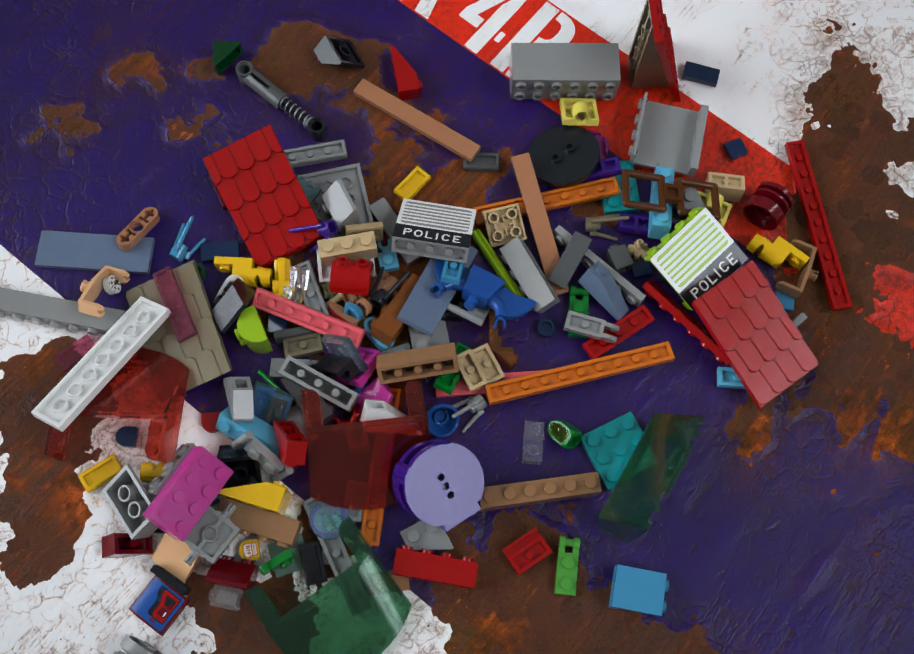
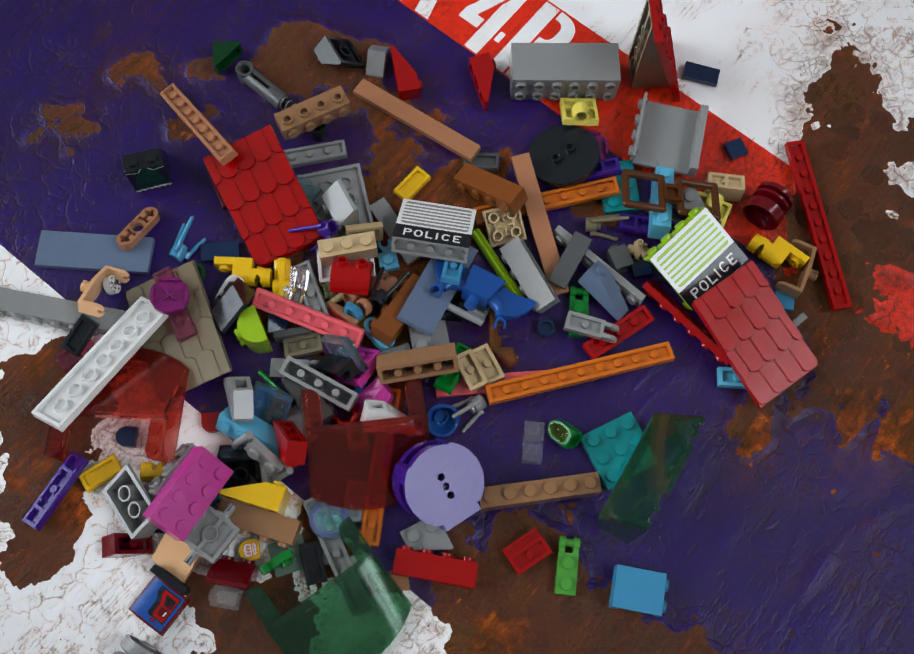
none -> dark purple plate [22,450,90,531]
none -> black tile [61,314,100,357]
none -> black slope [121,148,173,193]
none -> magenta tile [149,276,190,315]
none -> nougat tile [159,83,238,166]
none -> medium nougat brick [274,85,351,141]
none -> light grey slope [366,45,389,79]
none -> dark orange brick [454,162,528,215]
none -> red slope [468,52,496,111]

